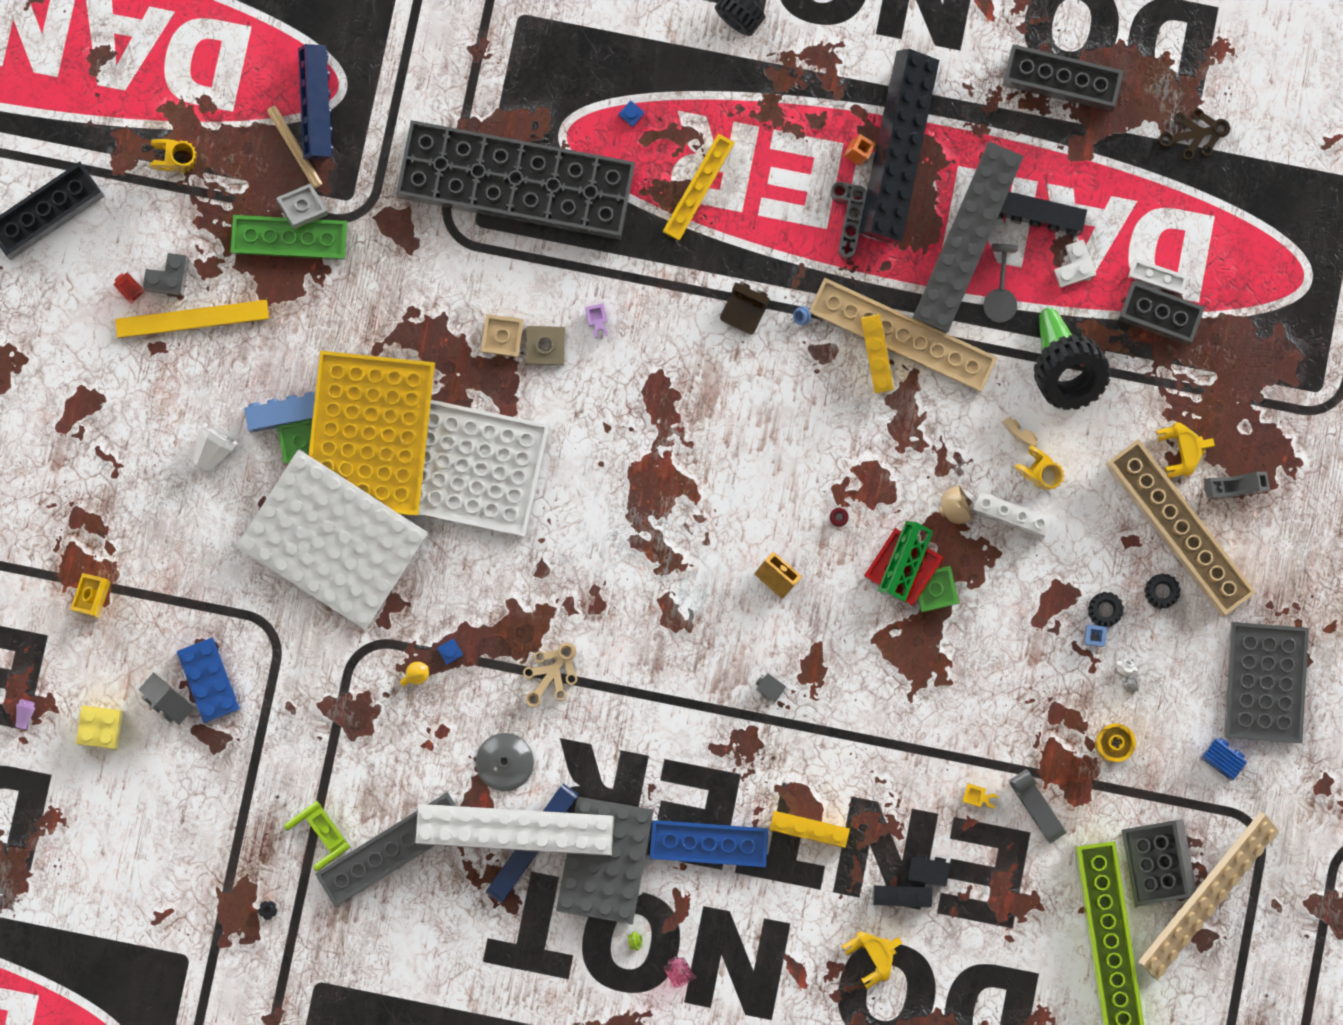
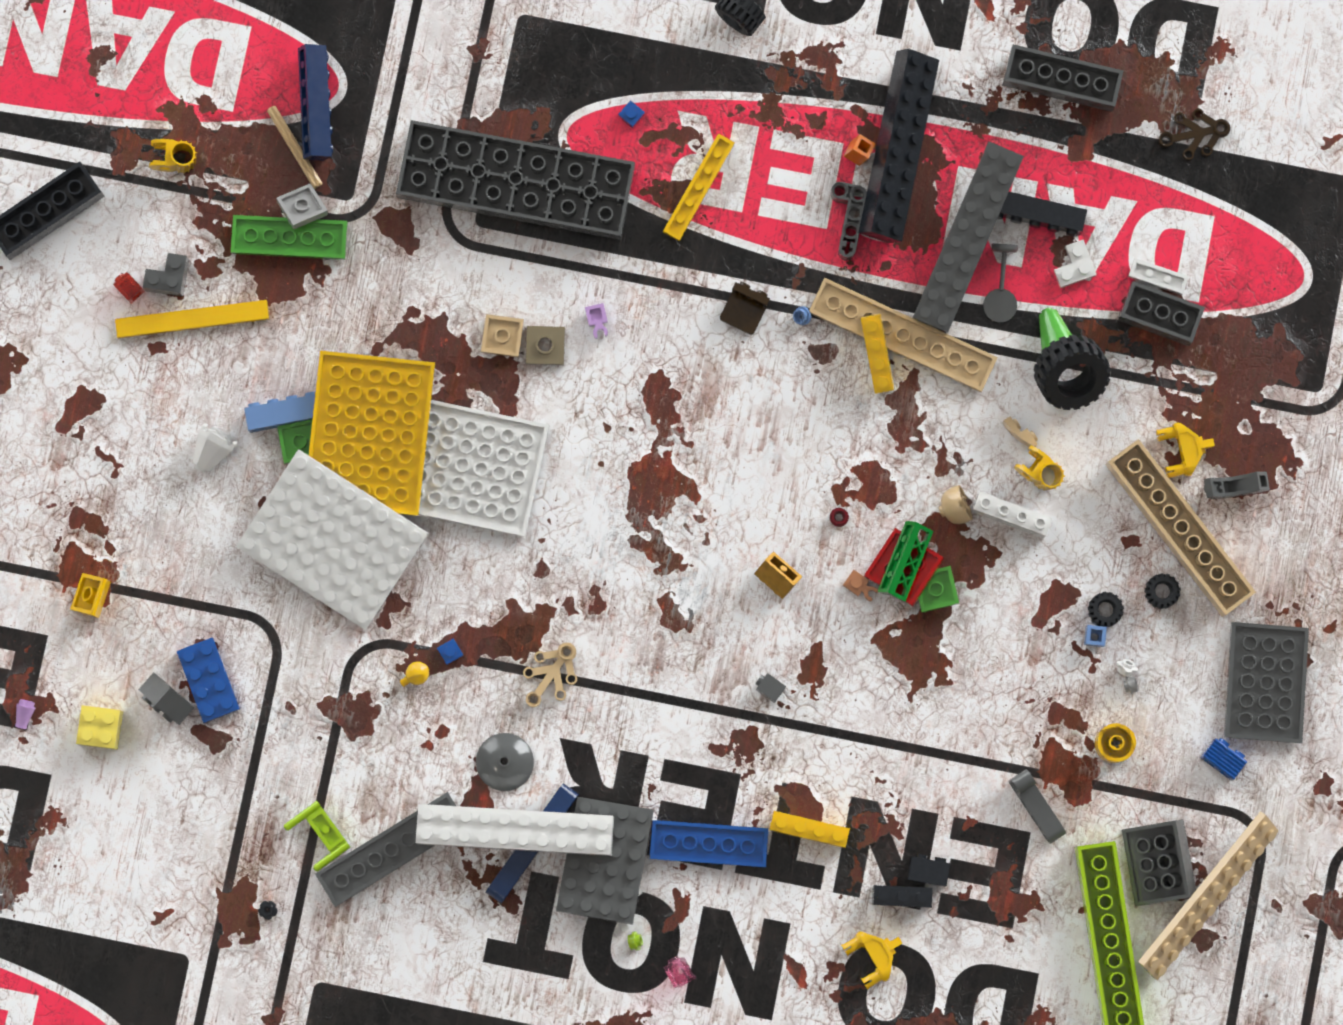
yellow plate [962,783,998,808] -> none
none -> nougat plate [843,570,878,602]

